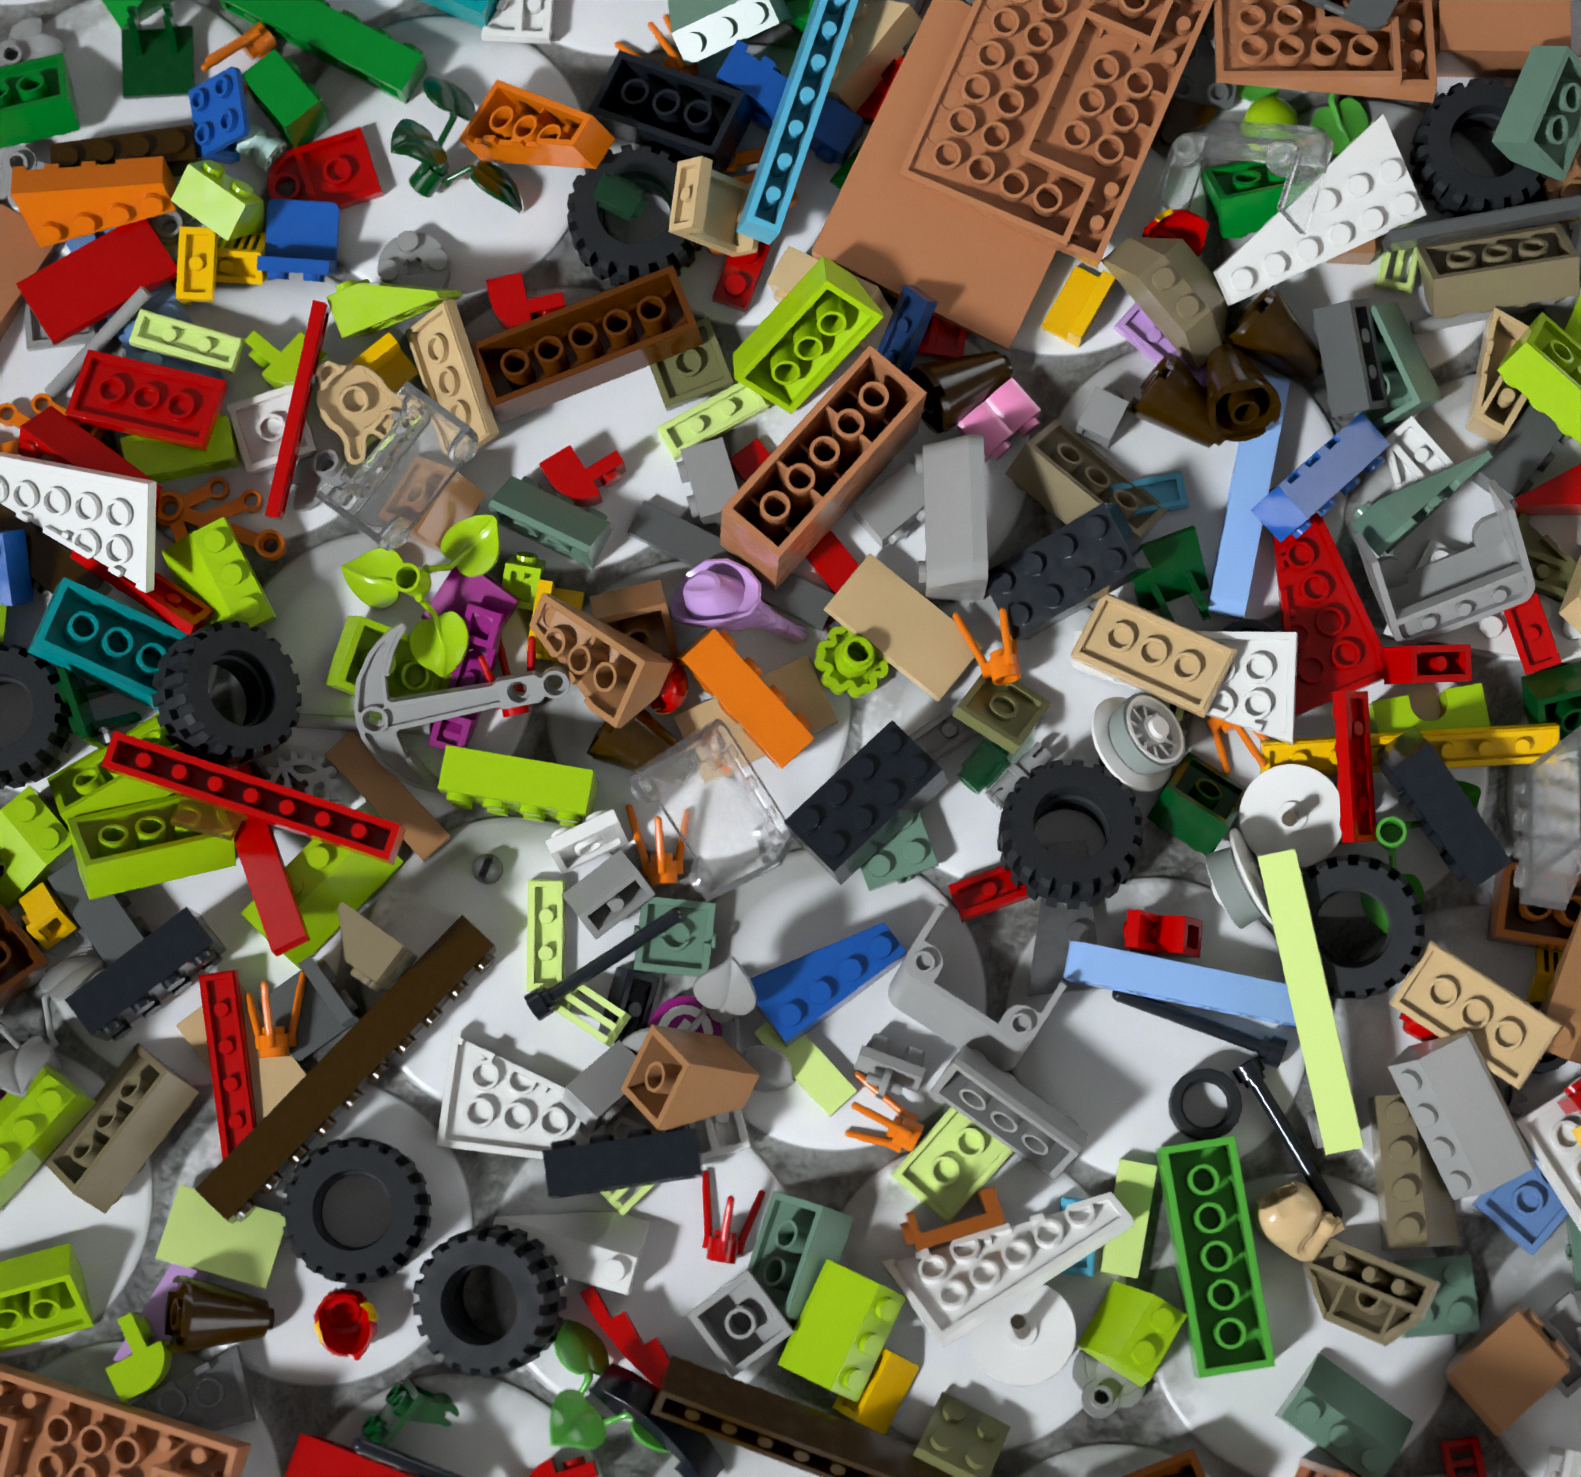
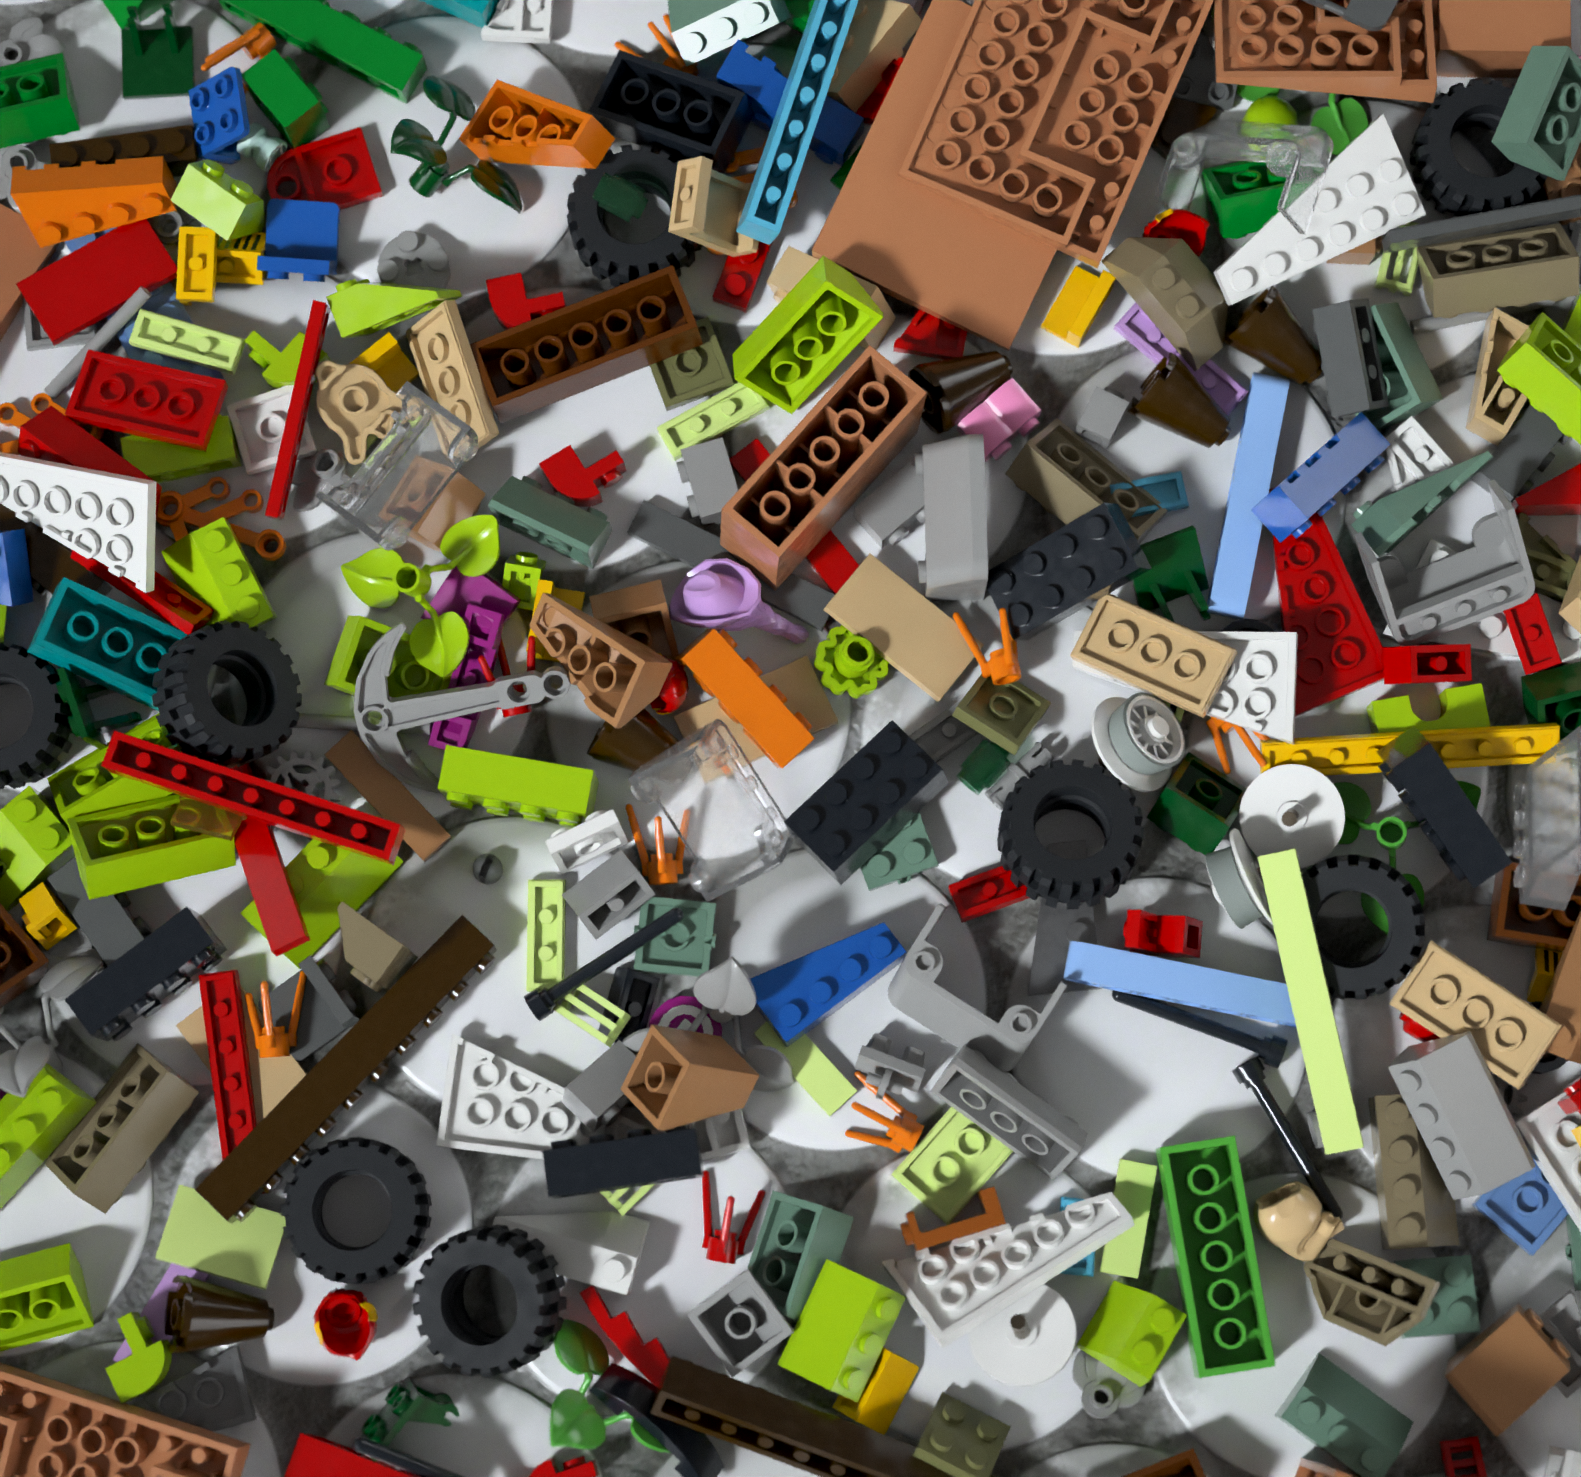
dark blue plate [877,285,938,376] -> none
black tyre [1168,1068,1242,1141] -> none
dark brown cone [1207,344,1282,442] -> none
red plate [1332,691,1377,843] -> none

